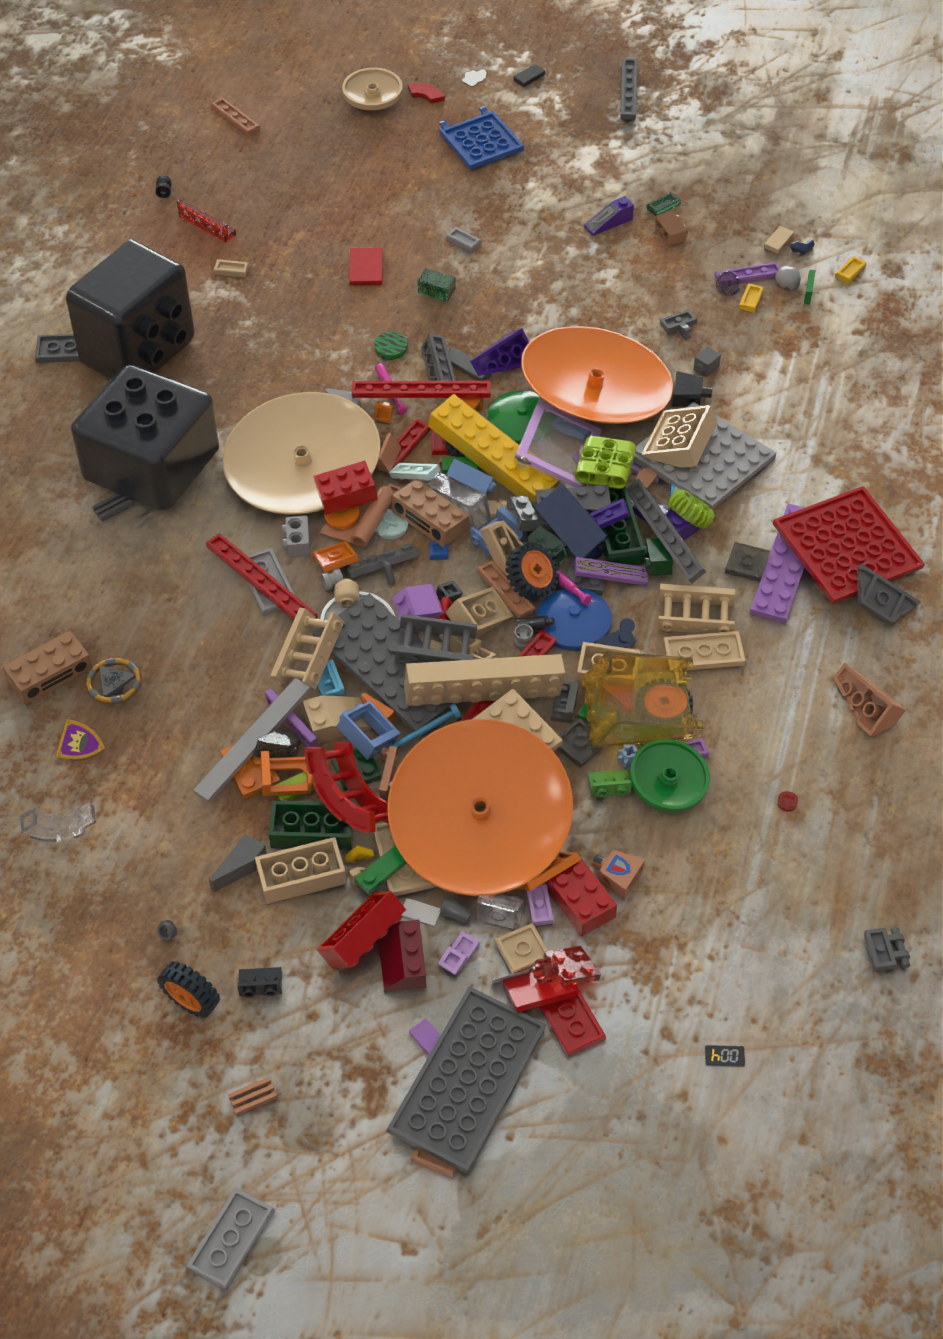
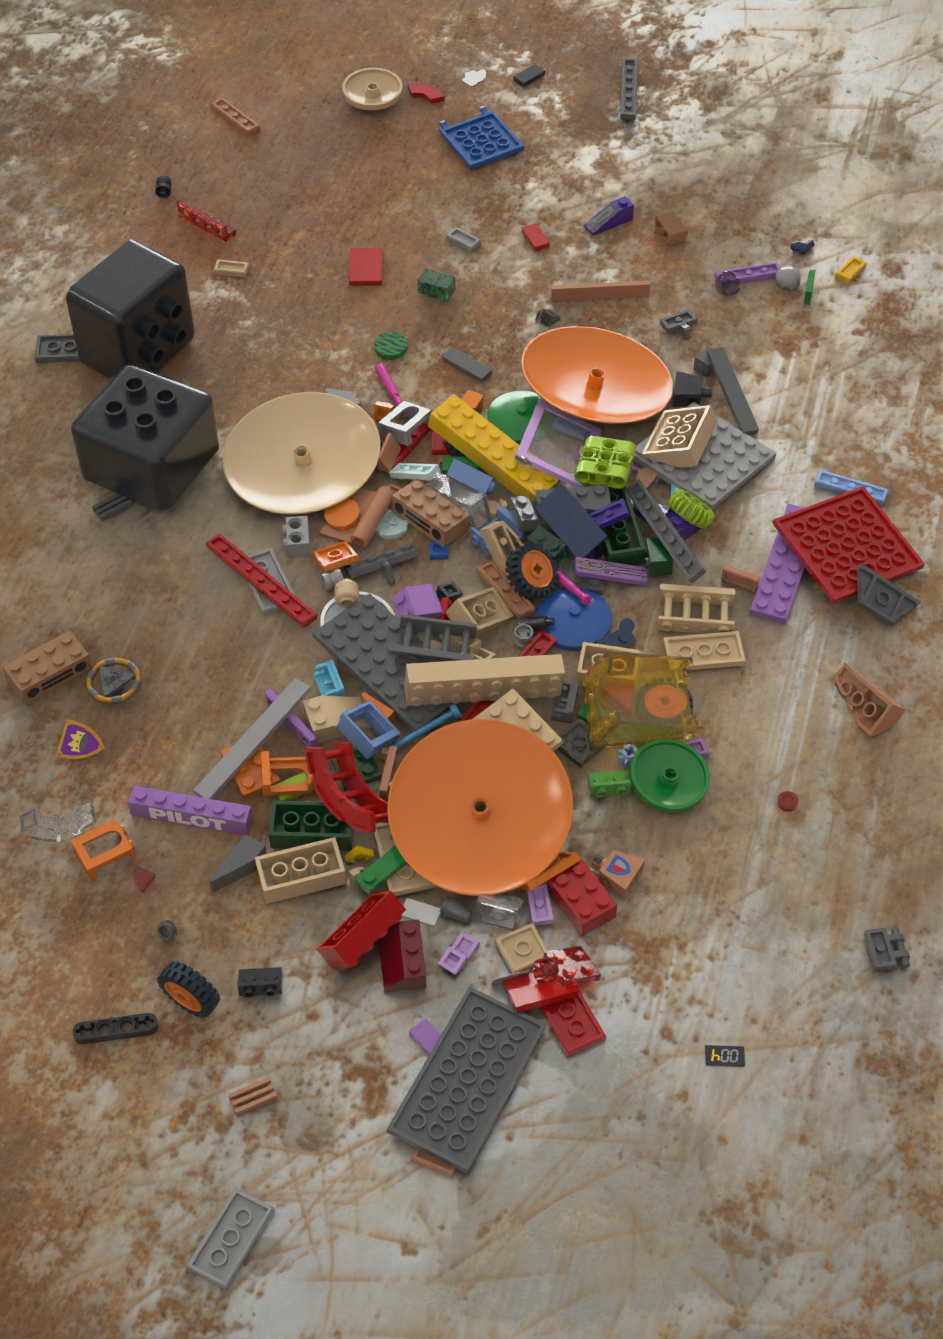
clear smoke slope [253,727,301,758] -> none
tan fence [270,608,344,690] -> none
red brick [313,460,378,515] -> none
red plate [352,381,491,398] -> none
dark grey fence [421,333,456,381] -> none
dark purple wedge [470,328,529,376] -> none
clear green tile [646,192,681,216] -> none
clear smoke plate [725,542,770,582] -> none
yellow tile [739,284,764,313] -> none
tan tile [764,226,794,254] -> none
none -> orange panel [70,819,136,881]
none -> black beam [72,1013,159,1044]
none -> medium lavender brick [128,786,253,835]
none -> clear red tile [134,866,155,893]
none -> light grey panel [378,401,432,446]
none -> red tile [521,223,550,251]
none -> clear smoke slope [535,309,561,328]
none -> nougat tile [551,280,650,302]
none -> dark grey tile [706,347,759,435]
none -> nougat tile [721,564,760,593]
none -> light blue tile [814,470,889,506]

